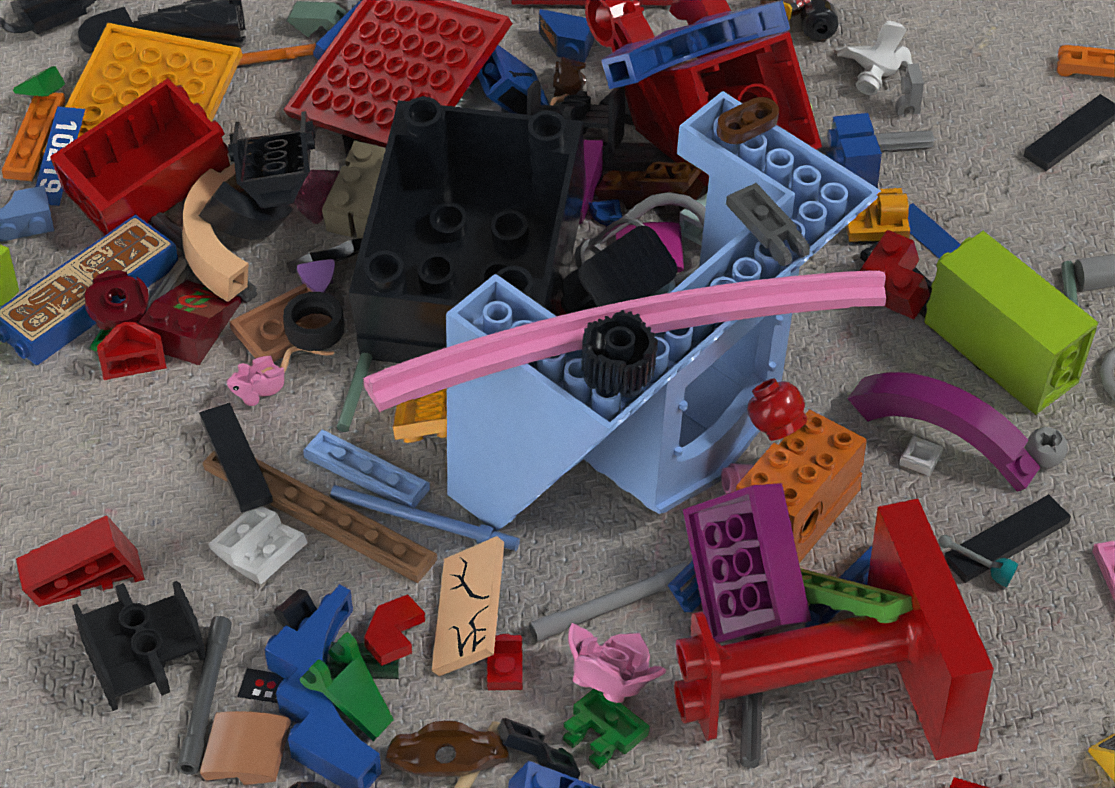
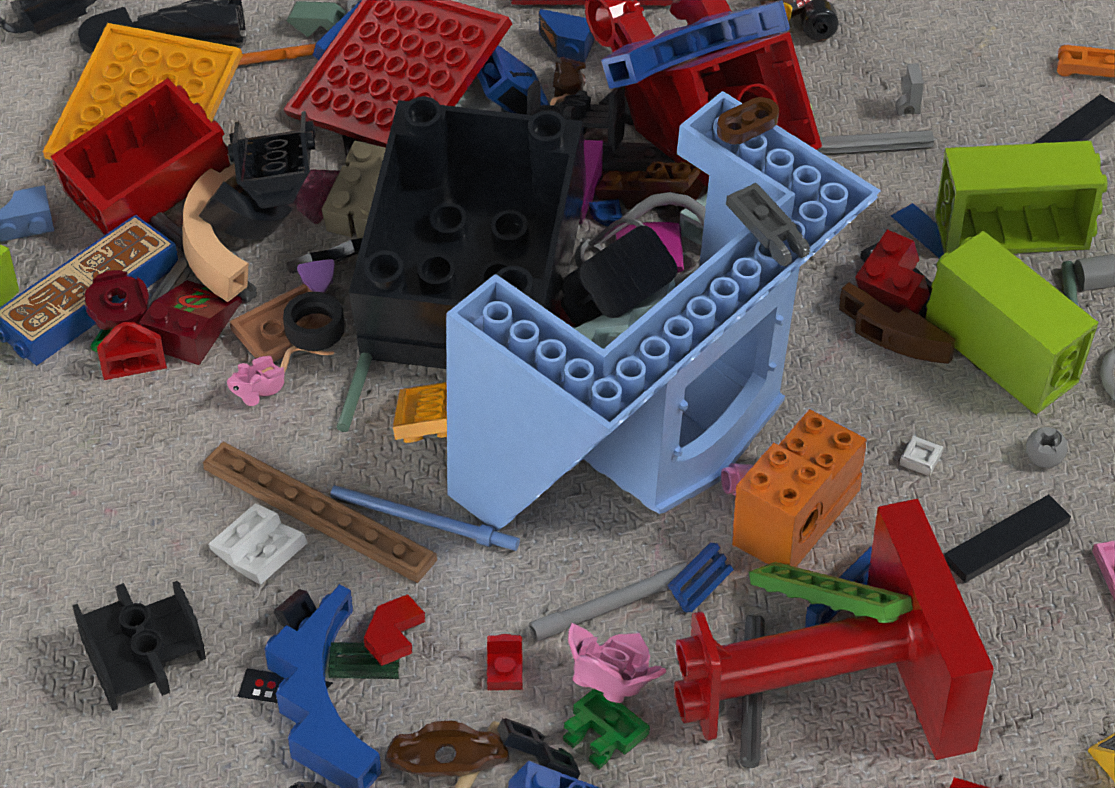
orange plate [2,92,66,181] -> none
green slope [13,66,65,97] -> none
red wedge [16,515,145,607] -> none
blue sticker [35,106,85,206] -> none
dark grey piece [177,616,232,775] -> none
black tile [199,403,273,513] -> none
nougat slope [199,711,291,785] -> none
green flag [299,632,394,742] -> none
light blue tile [303,429,430,508] -> none
bright pink piece [363,271,886,412] -> none
light nougat tile [431,536,504,676] -> none
black brick [581,310,658,398] -> none
magenta slope [683,483,811,643] -> none
red piece [747,378,808,441] -> none
blue piece [825,113,882,188] -> none
white animal [835,21,913,96] -> none
light orange plate [846,188,910,242] -> none
magenta arch [847,372,1040,492] -> none
hinge [938,535,1019,588] -> none
none -> reddish brown slope [839,282,956,364]
none -> lime container [935,141,1108,254]

